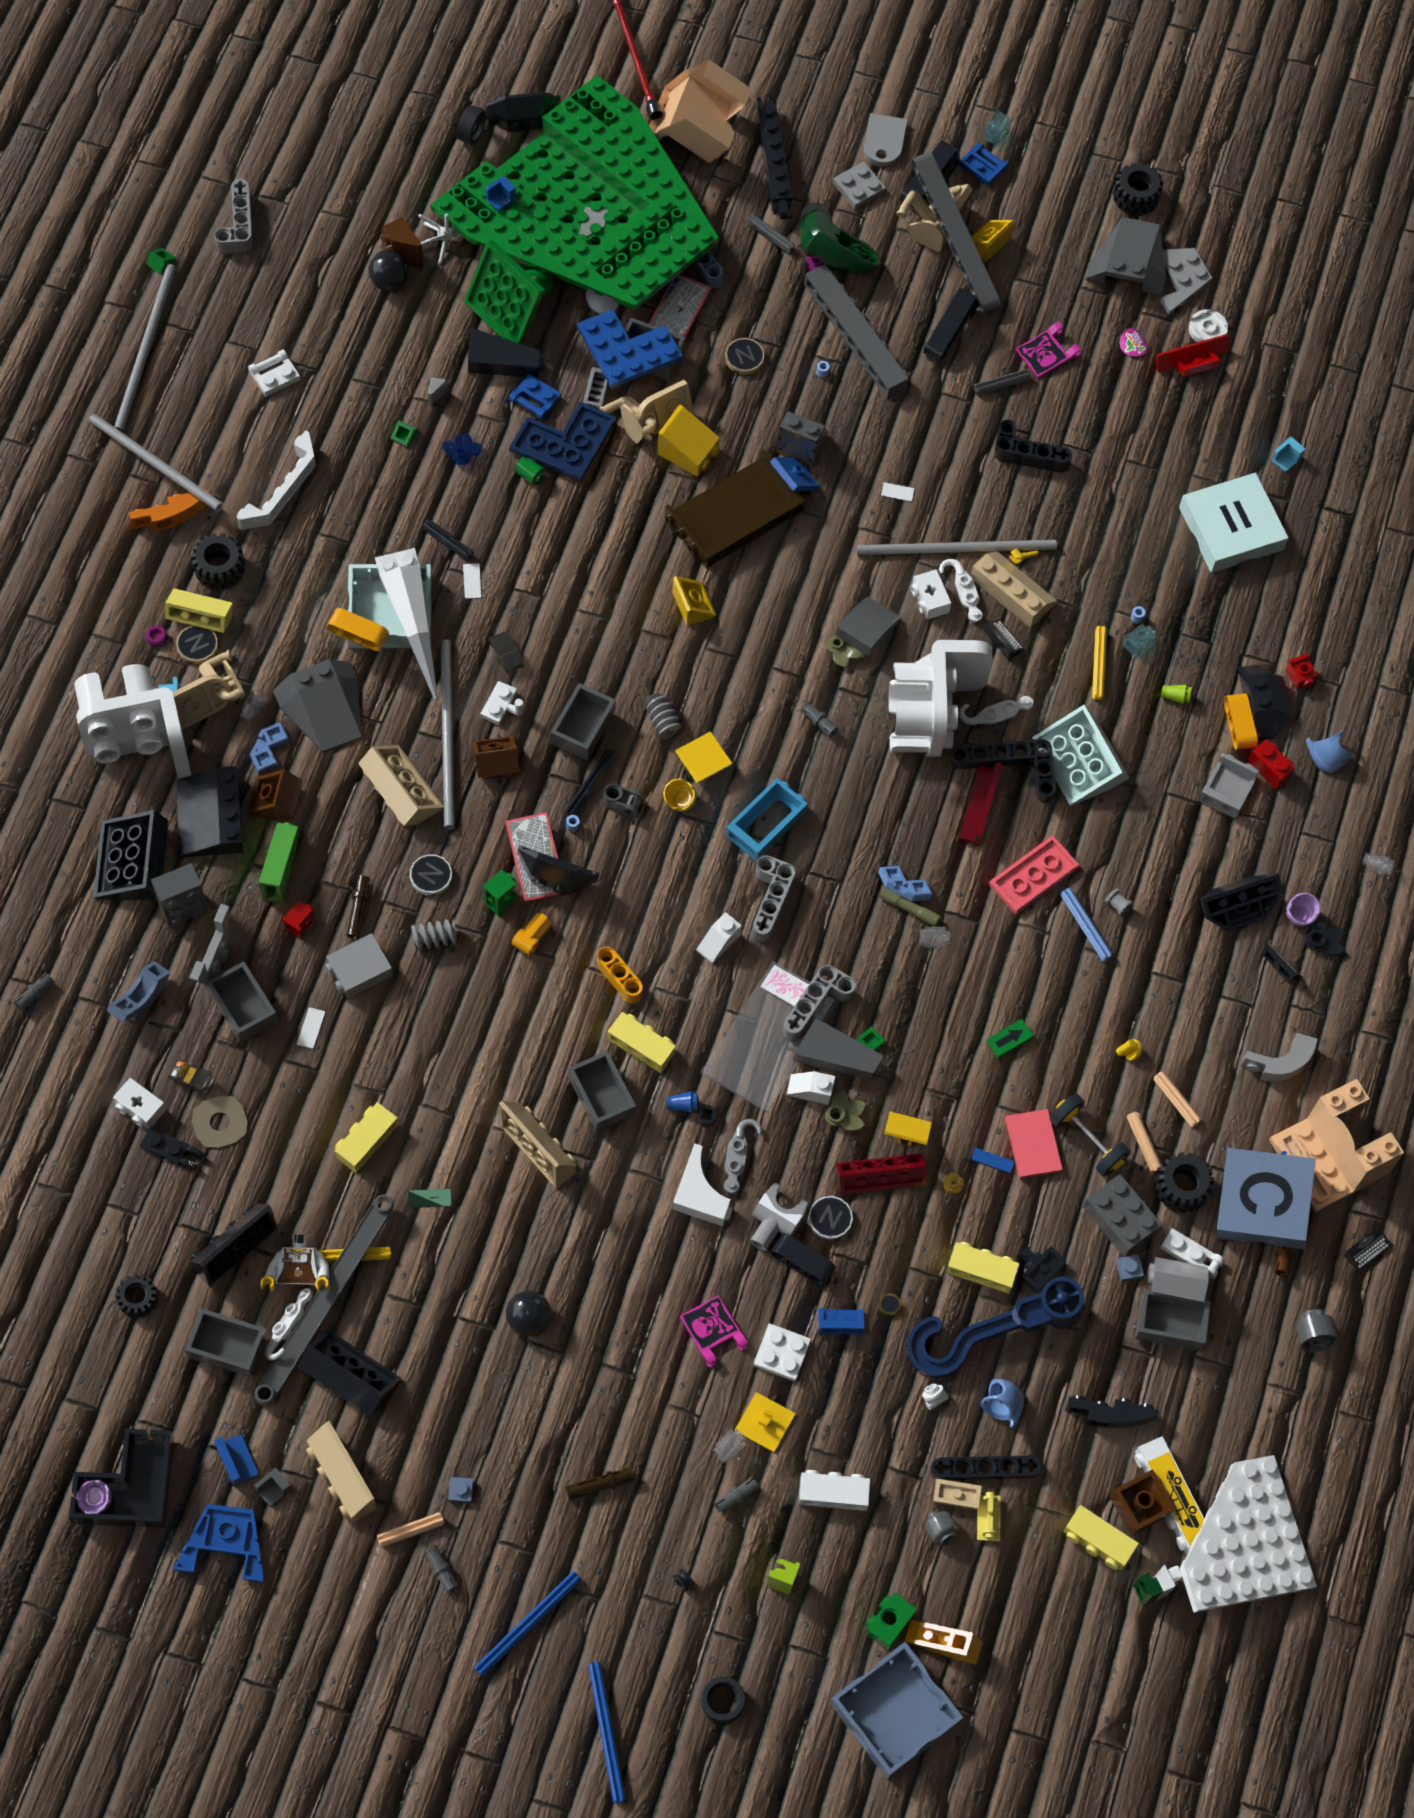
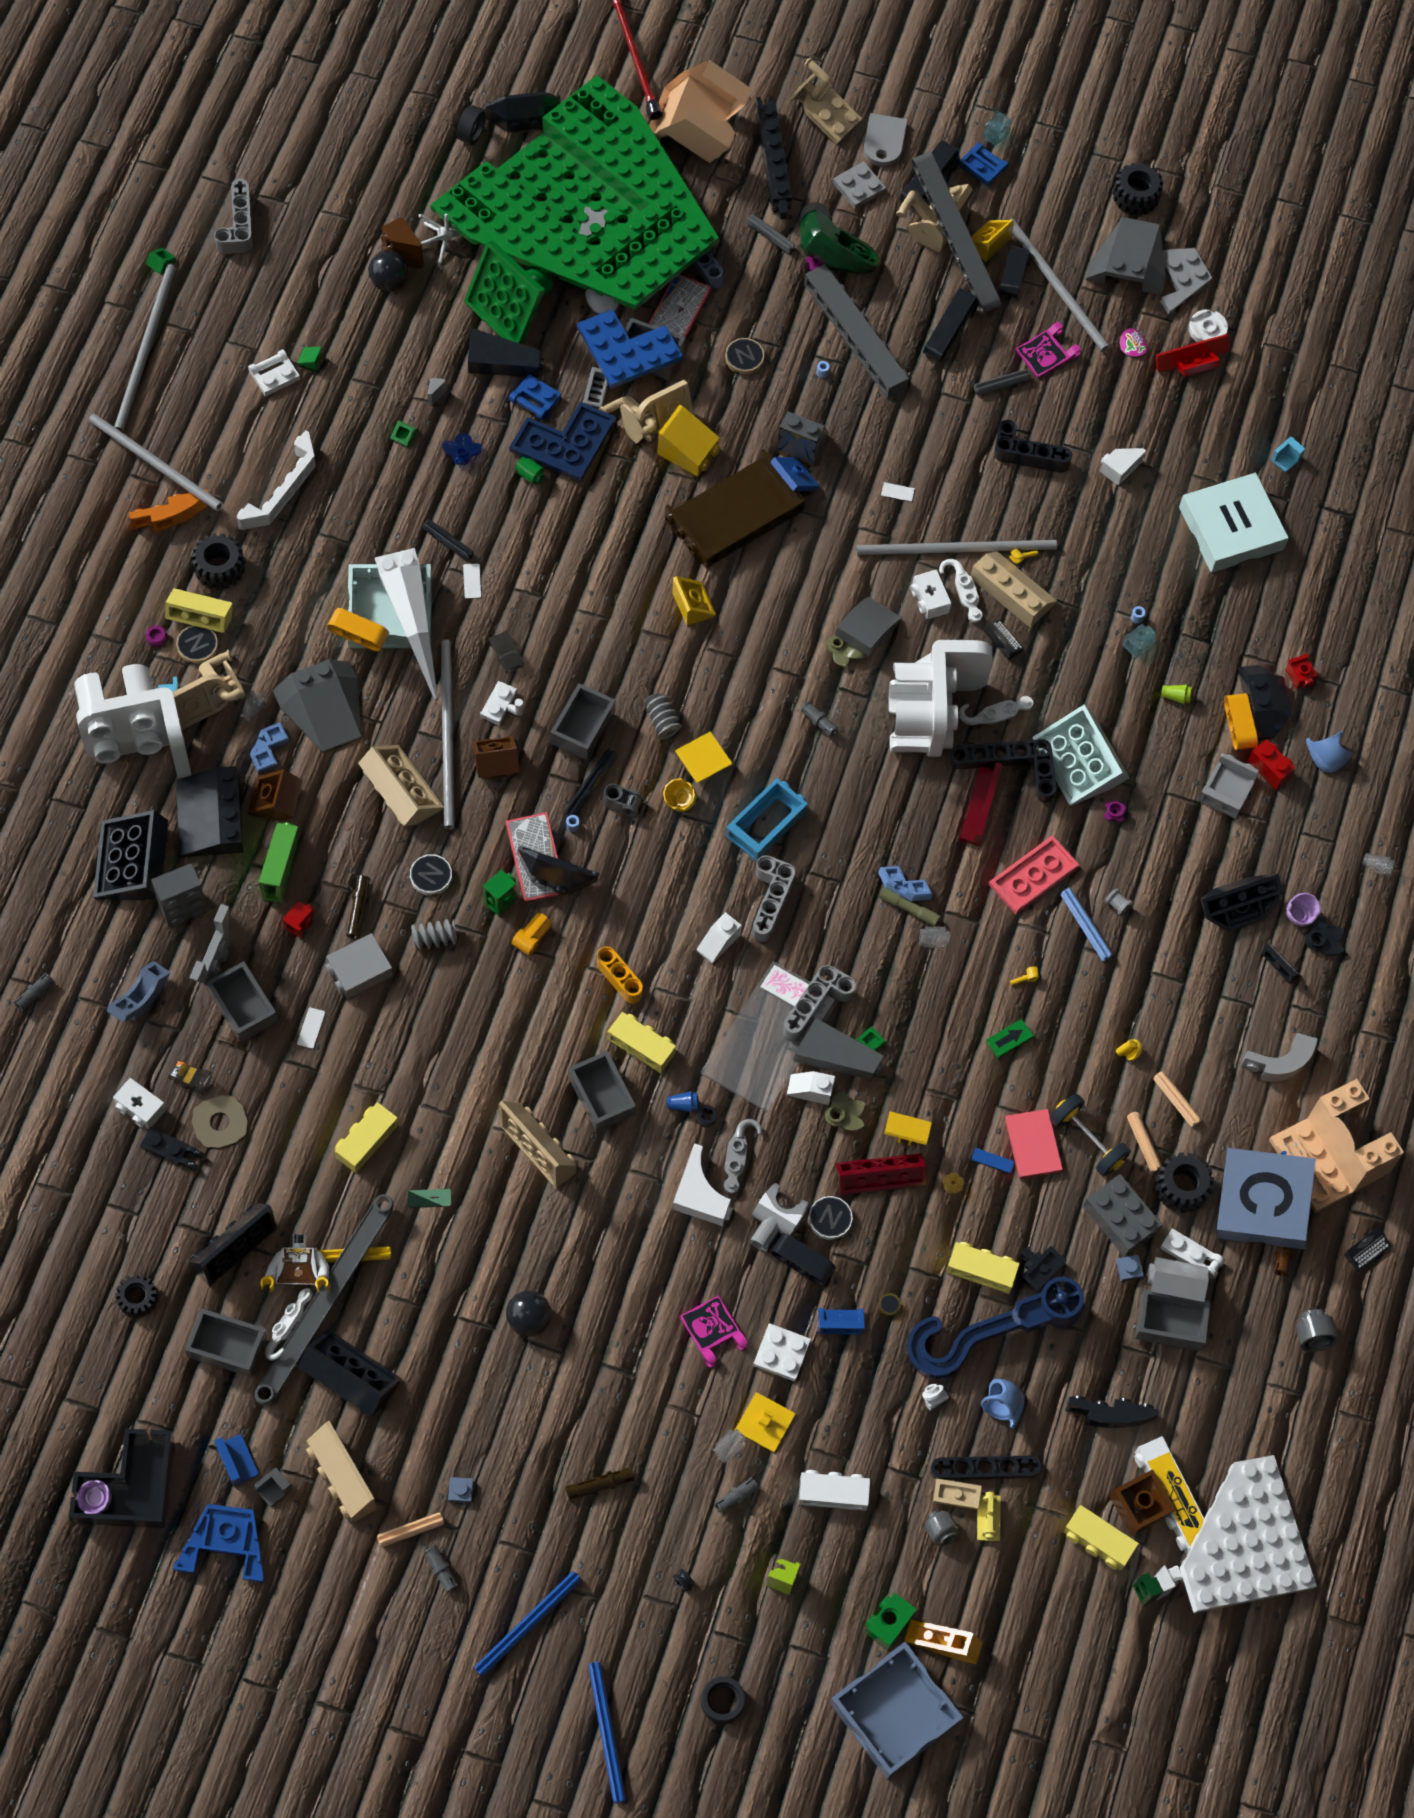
blue panel [485,176,517,211] -> none
yellow axle [1092,626,1107,700] -> none
none -> green slope [297,347,323,370]
none -> tan plate [790,58,862,145]
none -> black beam [999,246,1030,298]
none -> light grey piece [1009,218,1109,352]
none -> yellow hand [1010,967,1039,986]
none -> white slope [1100,448,1146,486]
none -> magenta plate [1104,801,1126,823]

